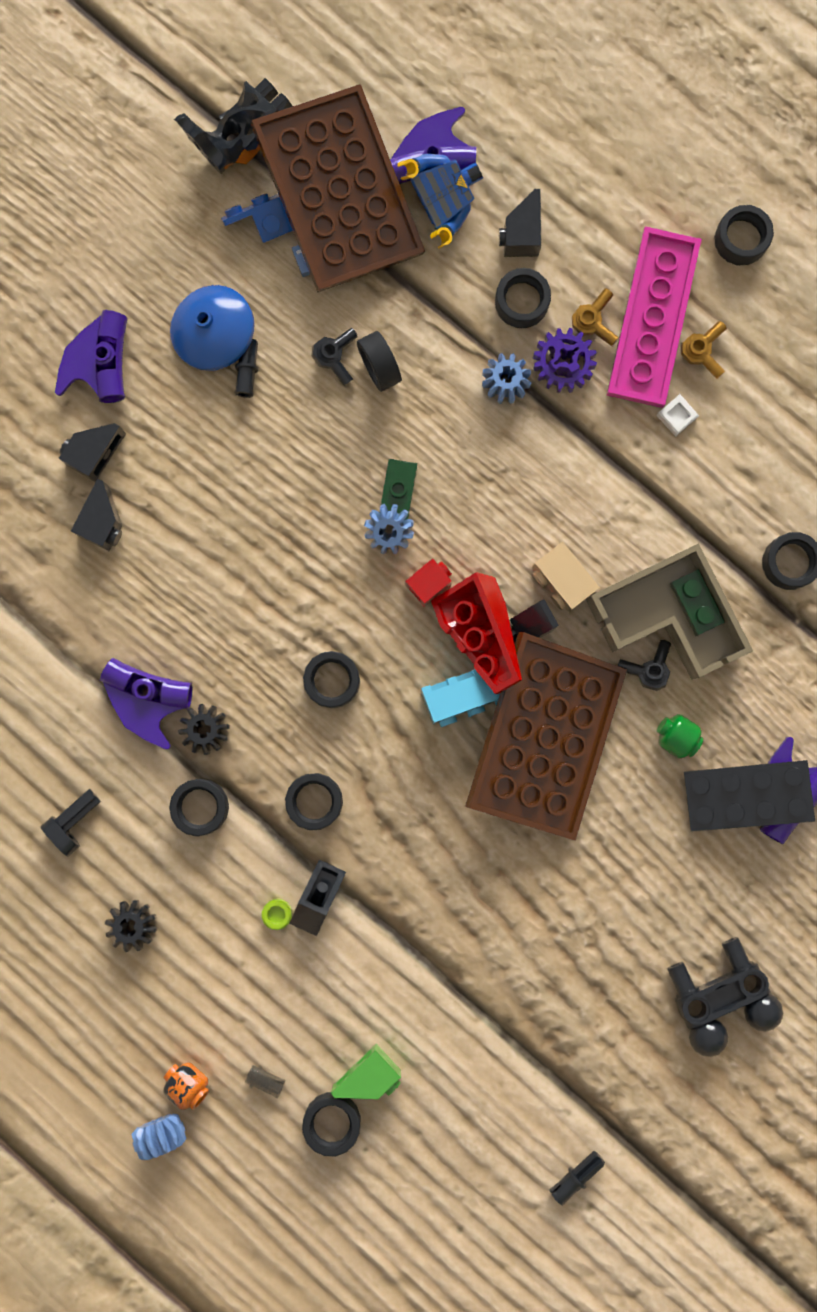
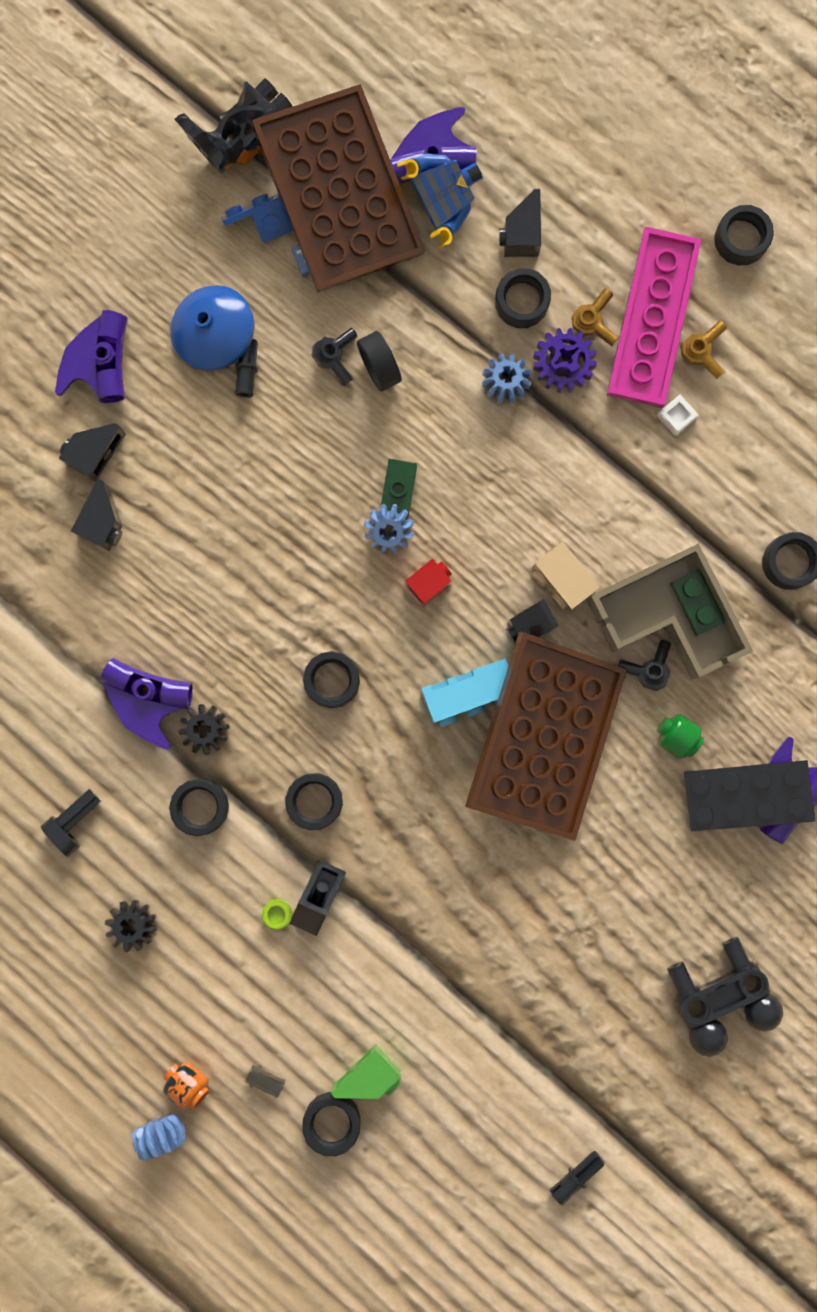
red wedge [431,572,522,694] -> none

